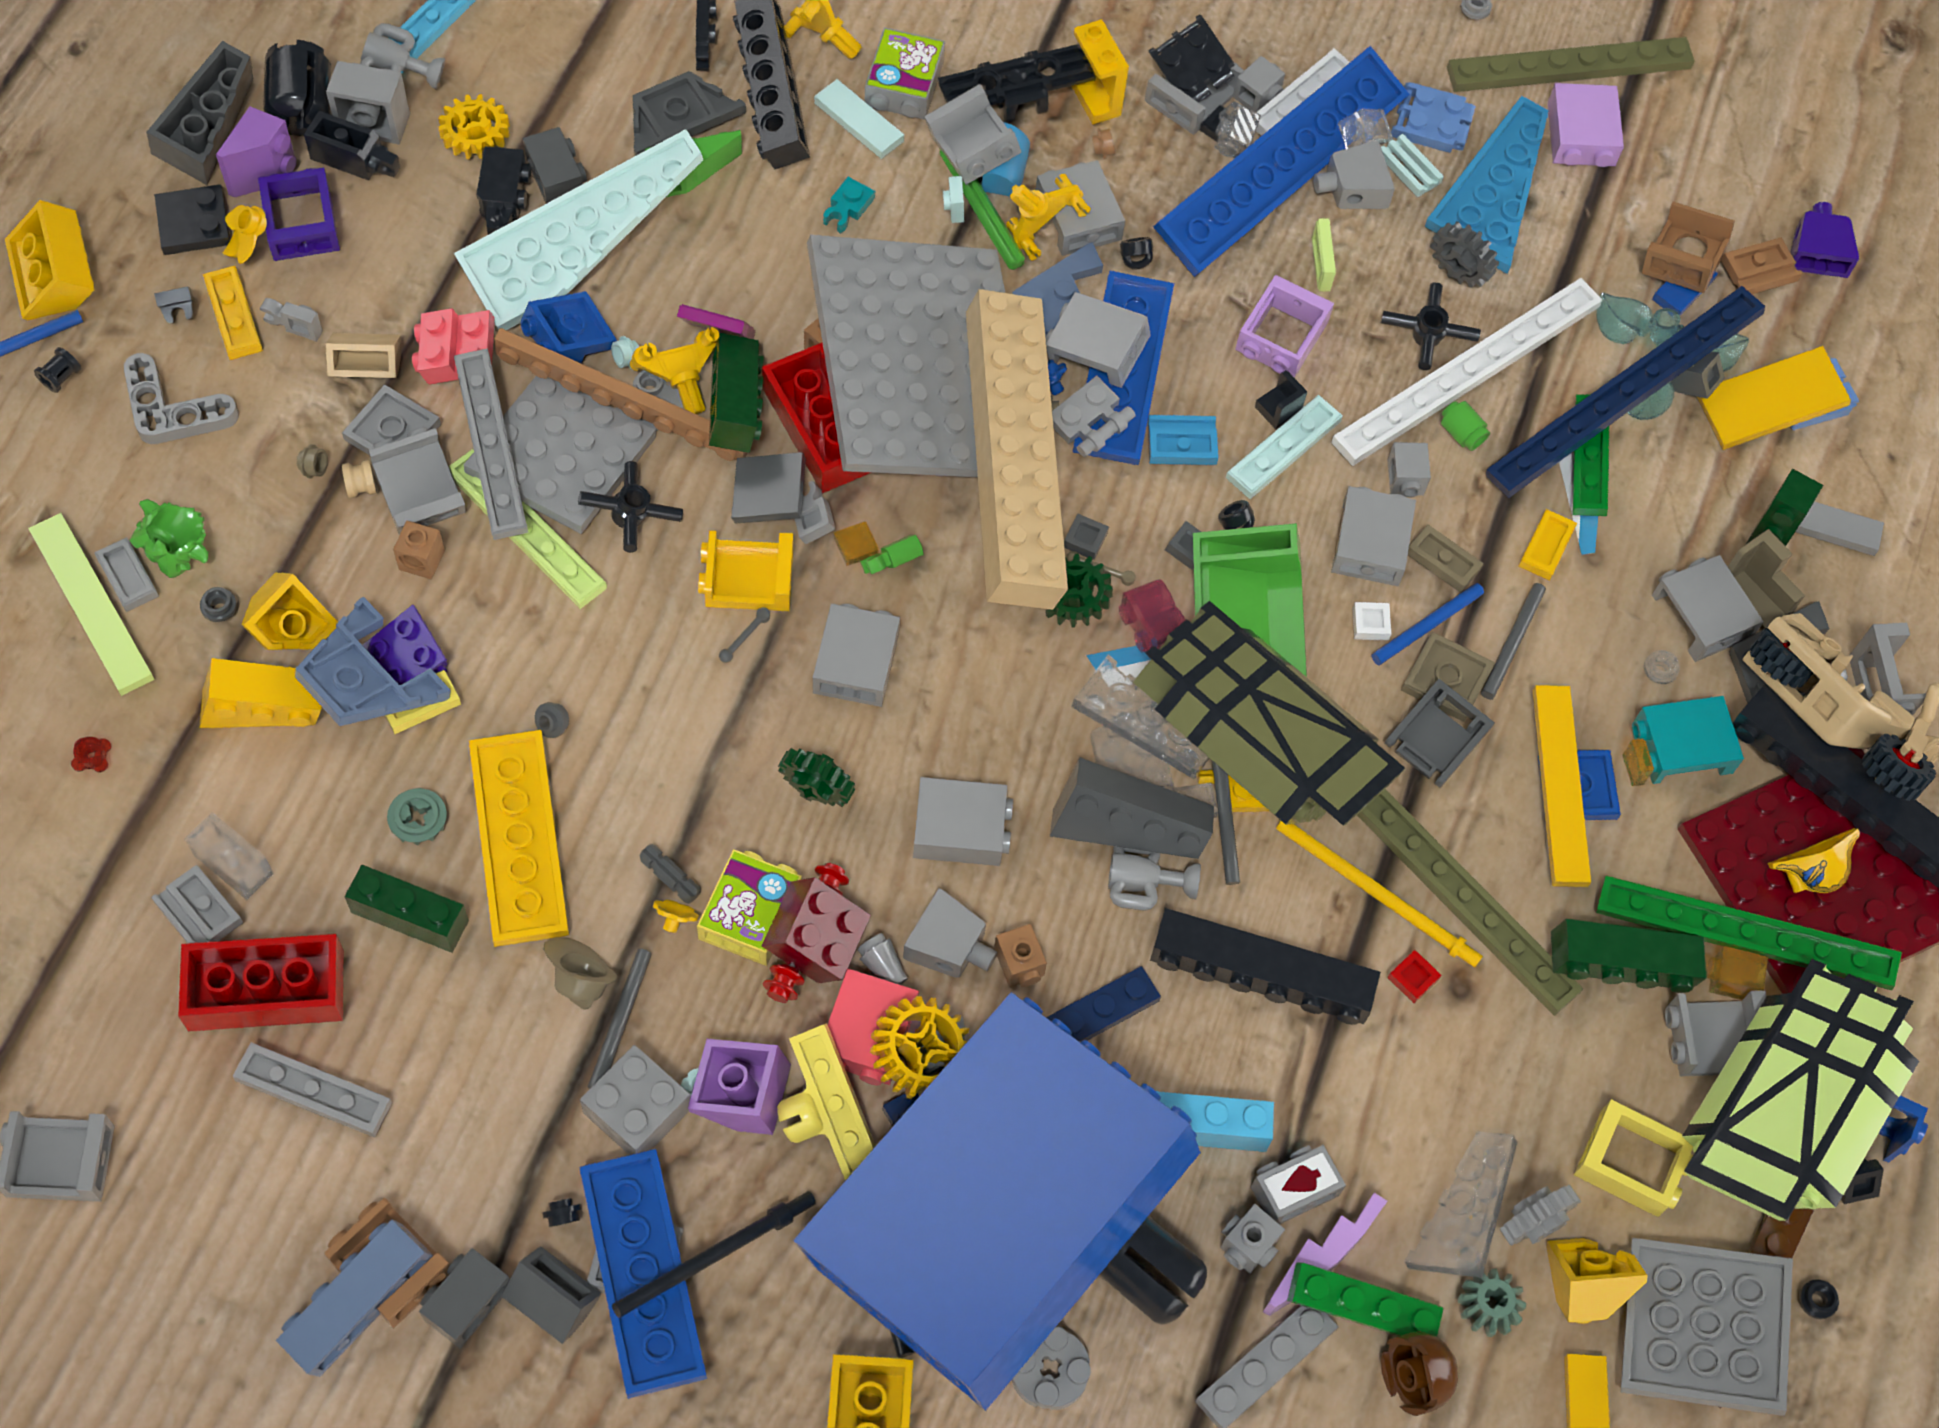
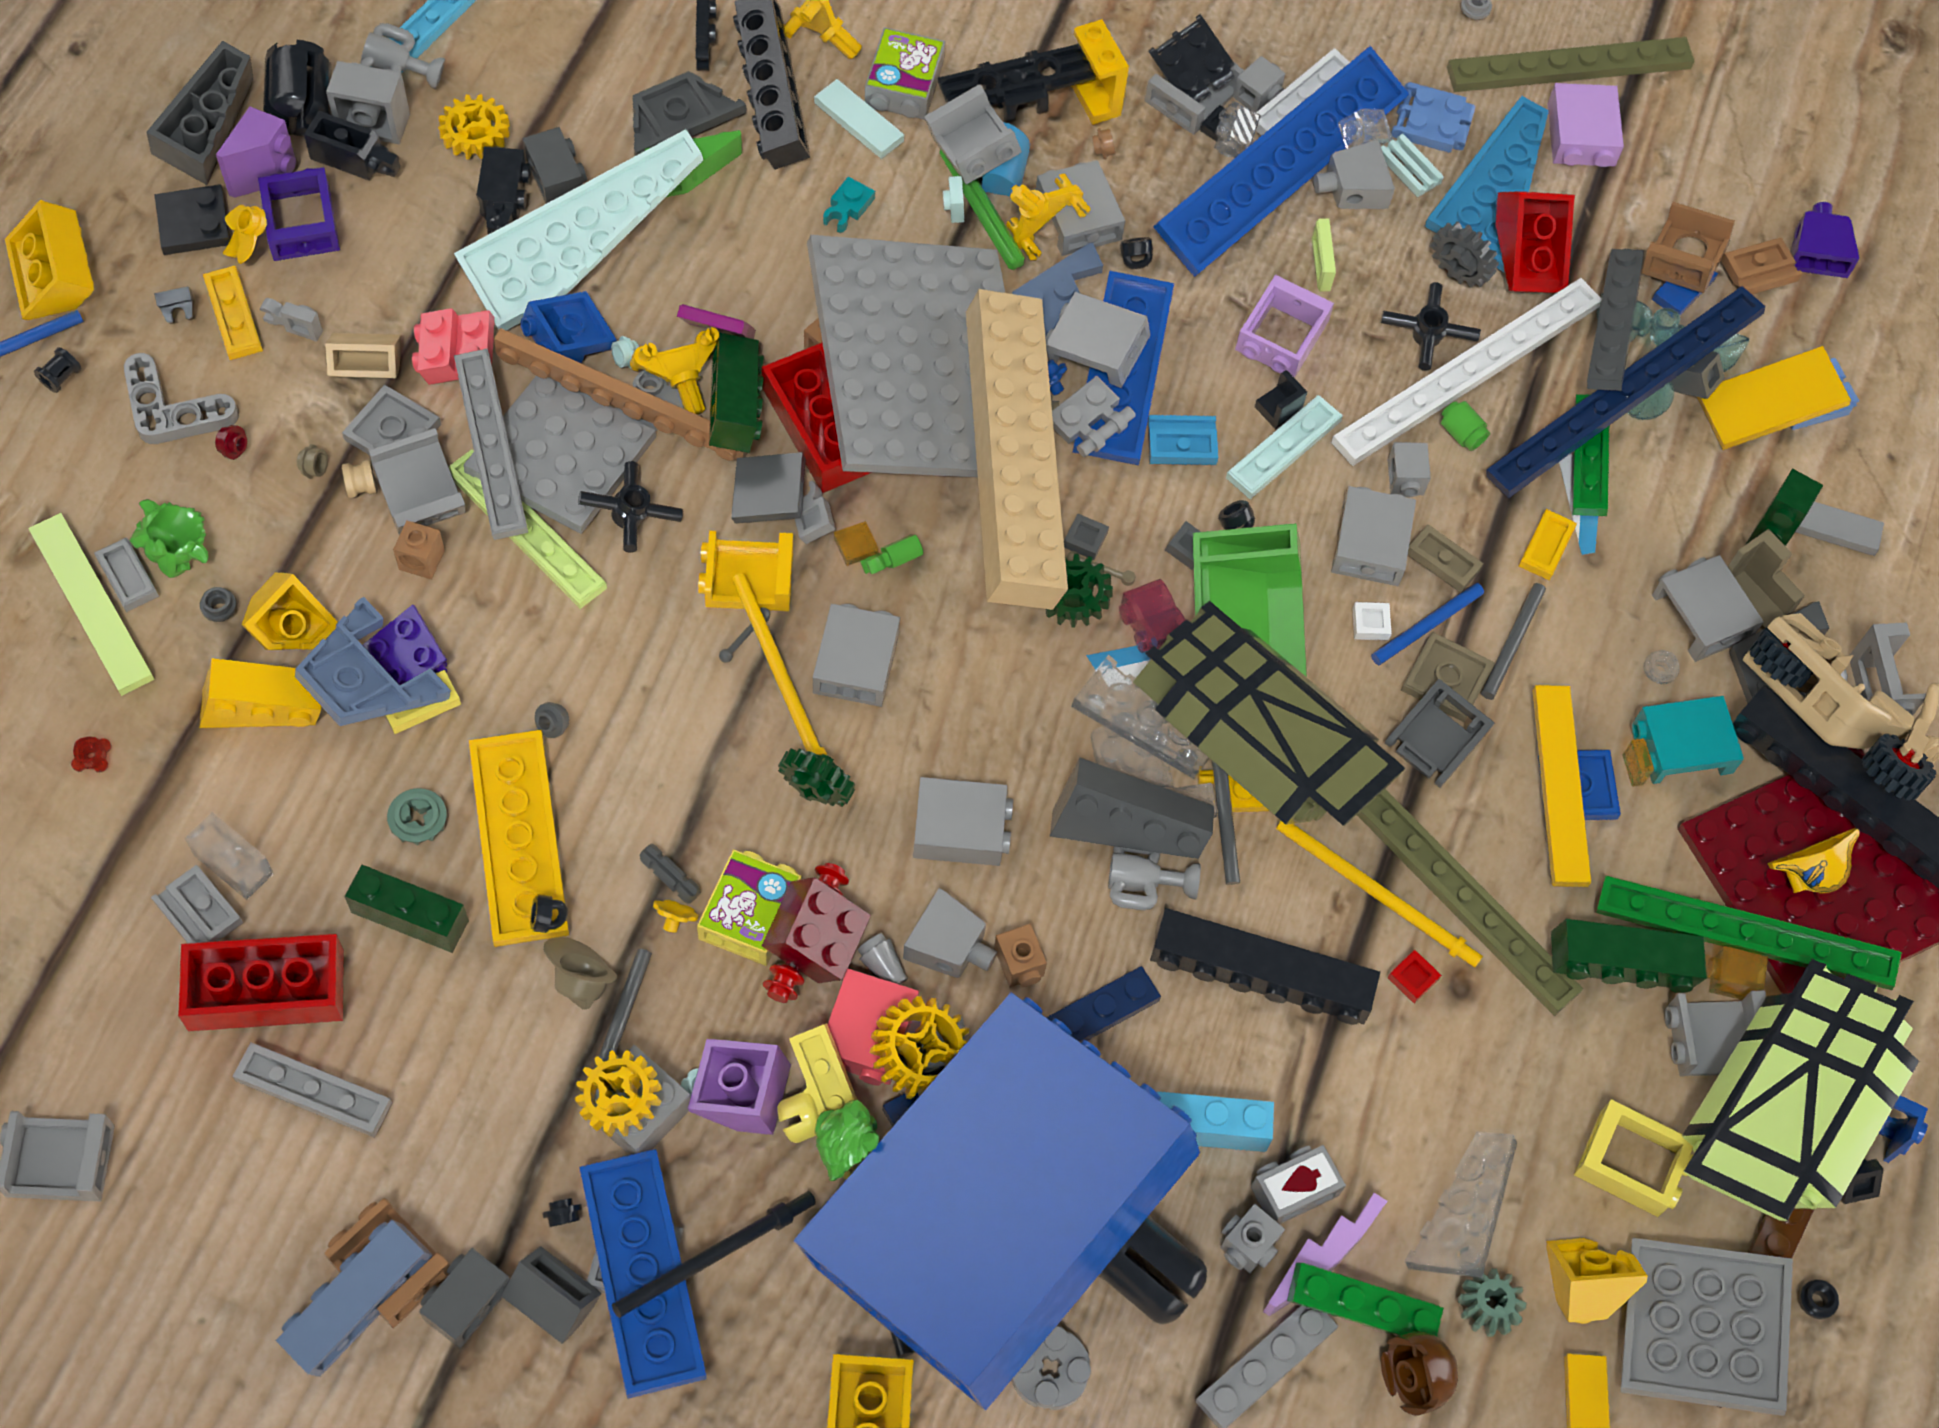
light grey gear [1500,1184,1581,1246] -> none
none -> dark red plate [215,425,248,460]
none -> black tile [530,894,568,933]
none -> yellow gear [575,1050,662,1137]
none -> yellow bar [732,573,828,756]
none -> bright green hair [815,1100,879,1181]
none -> red slope [1496,191,1575,293]
none -> dark grey plate [1587,249,1644,391]

